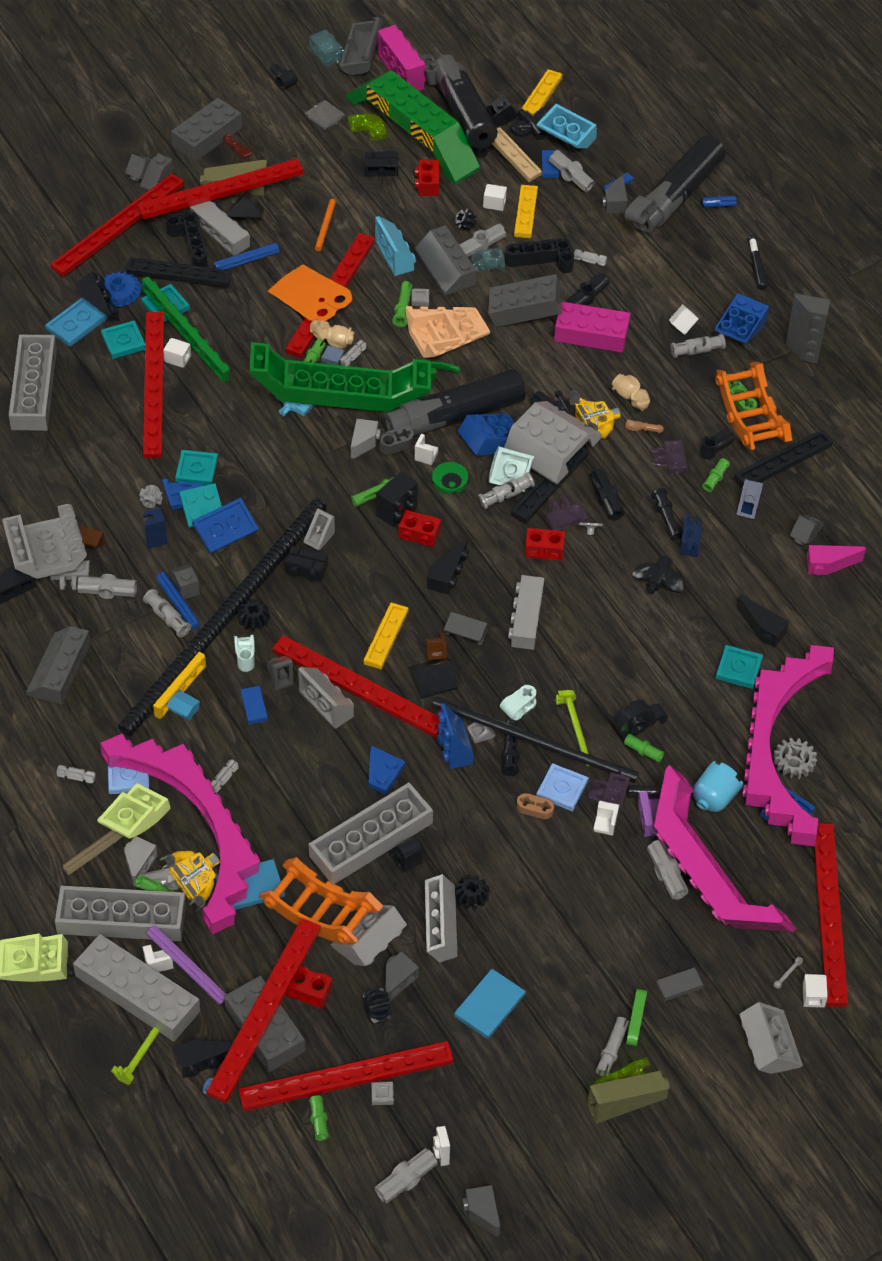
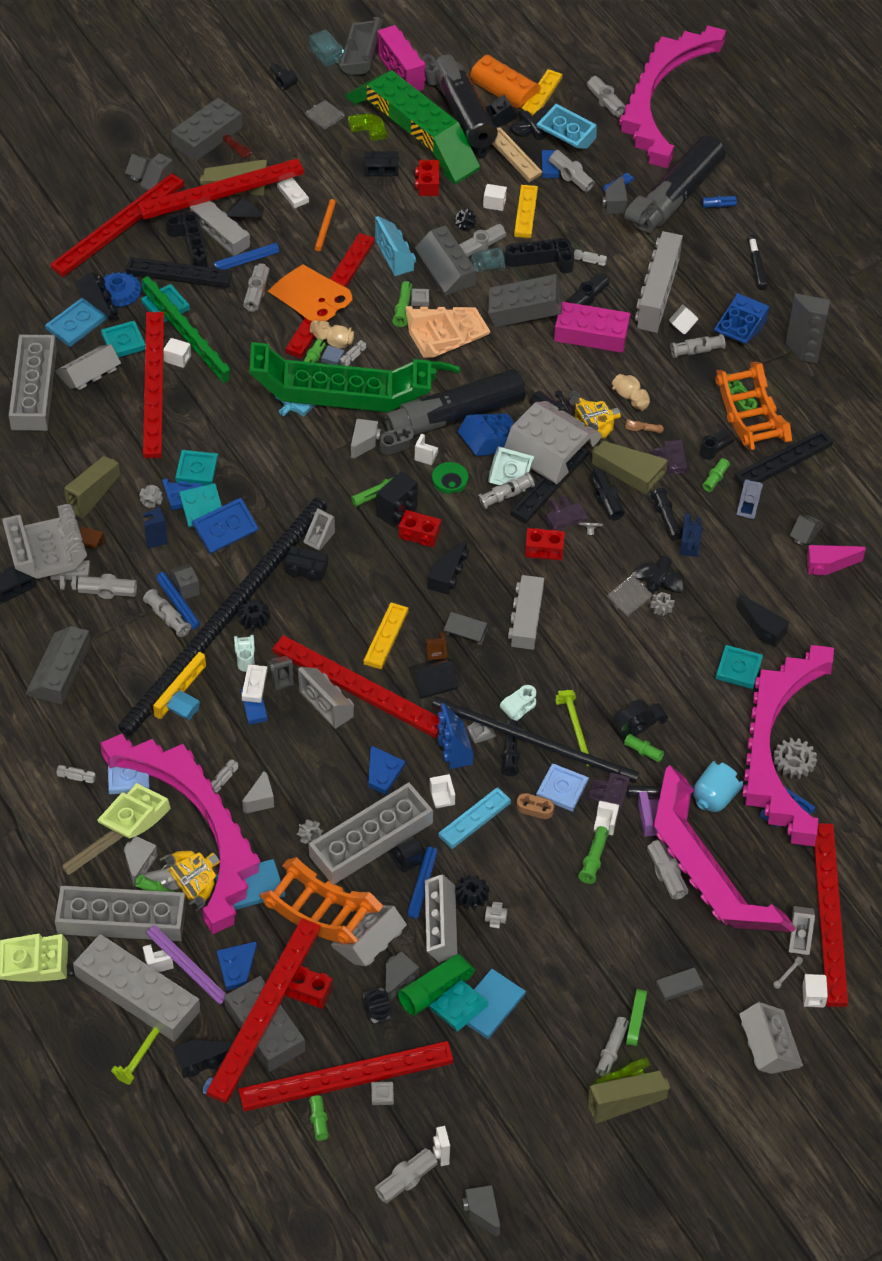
none -> light grey slope [55,344,121,390]
none -> olive slope [64,456,120,519]
none -> blue wing [217,942,257,991]
none -> white plate [242,664,268,703]
none -> light grey slope [242,772,274,813]
none -> light grey piece [243,263,270,312]
none -> white plate [277,178,309,208]
none -> light grey gear [297,819,323,844]
none -> green beam [397,954,475,1016]
none -> blue axle [408,846,437,919]
none -> white panel [430,774,455,808]
none -> teal plate [430,980,489,1032]
none -> medium azure tile [438,787,511,849]
none -> orange container [470,55,541,109]
none -> light grey gear [485,902,507,928]
none -> bright green pin [578,826,609,884]
none -> light grey piece [587,76,626,117]
none -> olive slope [592,441,668,494]
none -> clear piece [607,575,653,617]
none -> dark pink arch [619,26,726,168]
none -> light grey brick [635,231,683,333]
none -> light grey gear [650,592,675,616]
none -> light grey slope [789,906,815,955]

